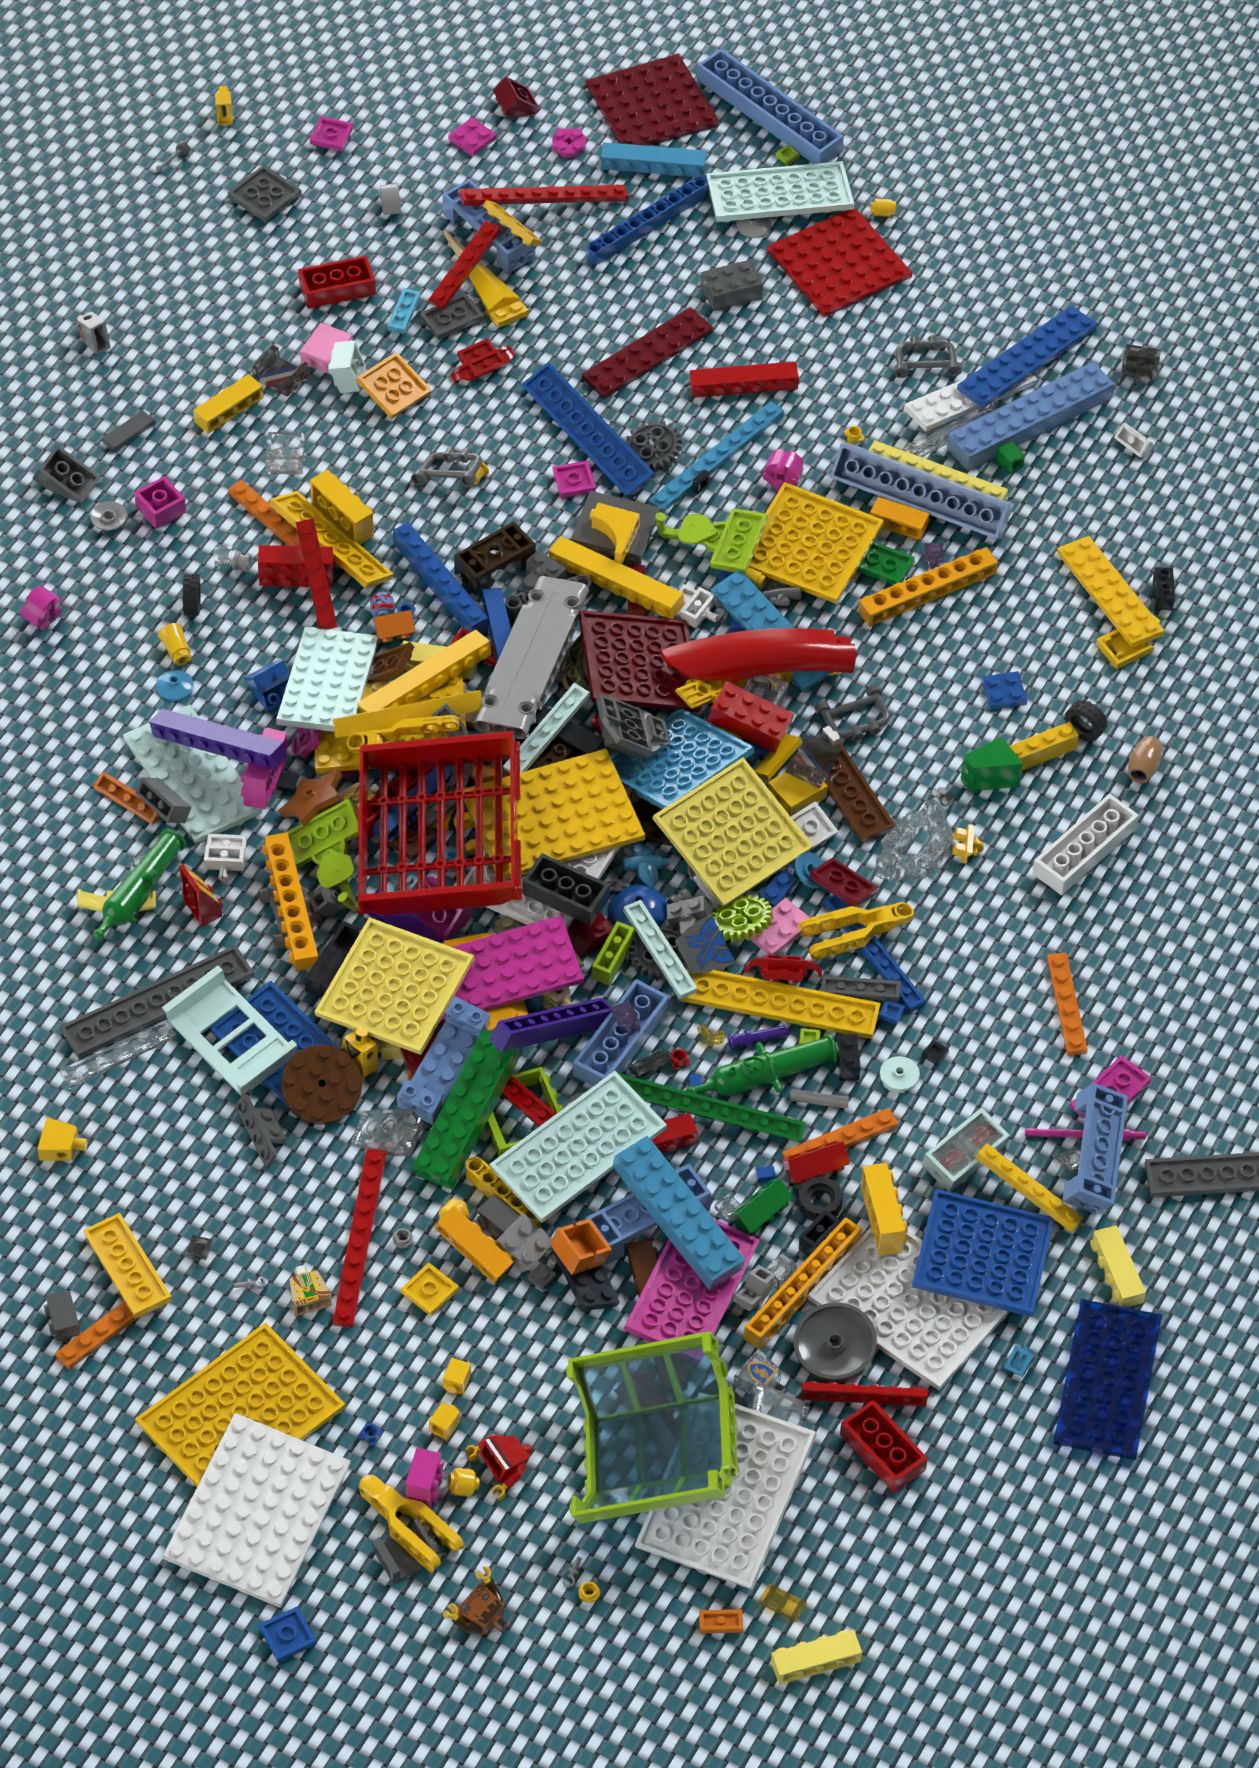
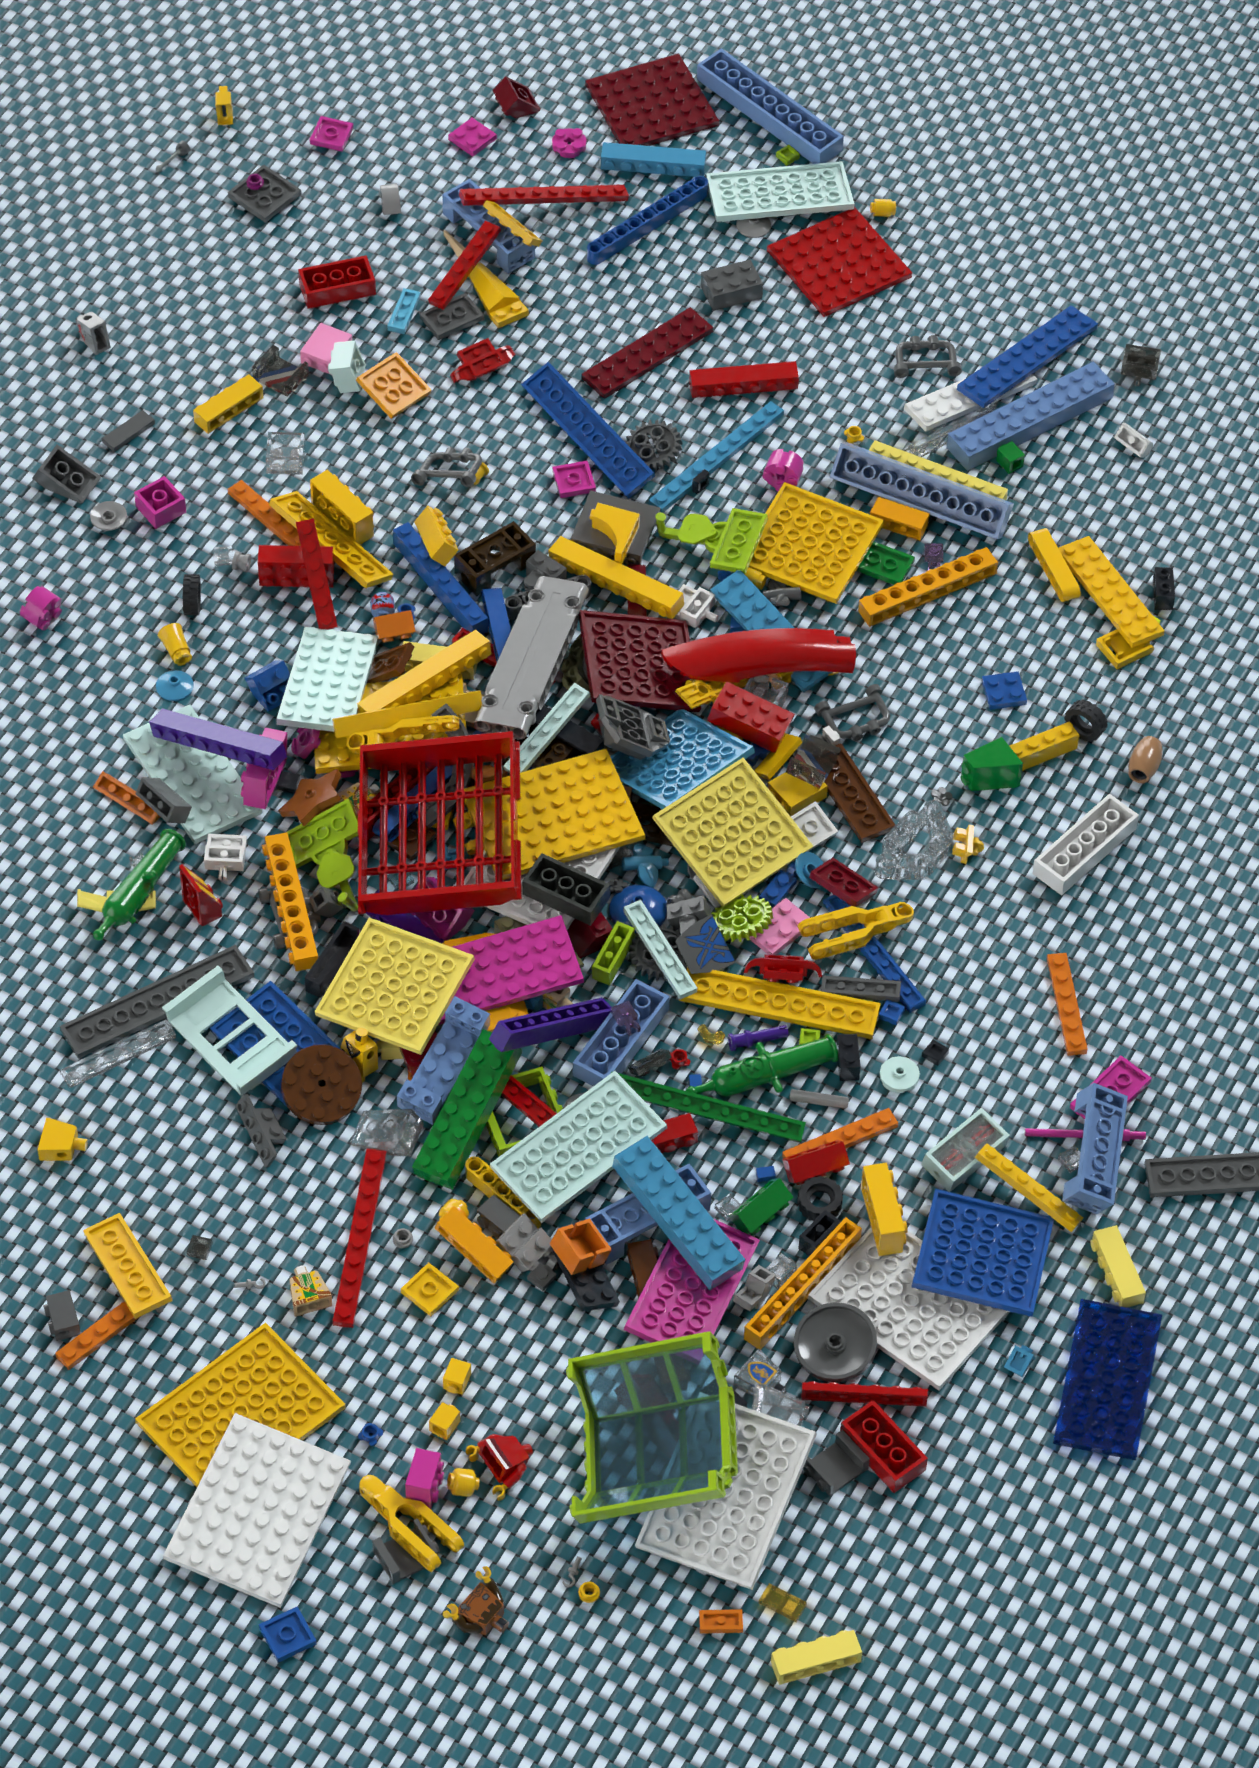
none -> magenta plate [246,174,264,190]
none -> yellow brick [414,505,458,566]
none -> dark grey panel [803,1430,870,1496]
none -> yellow beam [1028,528,1081,602]

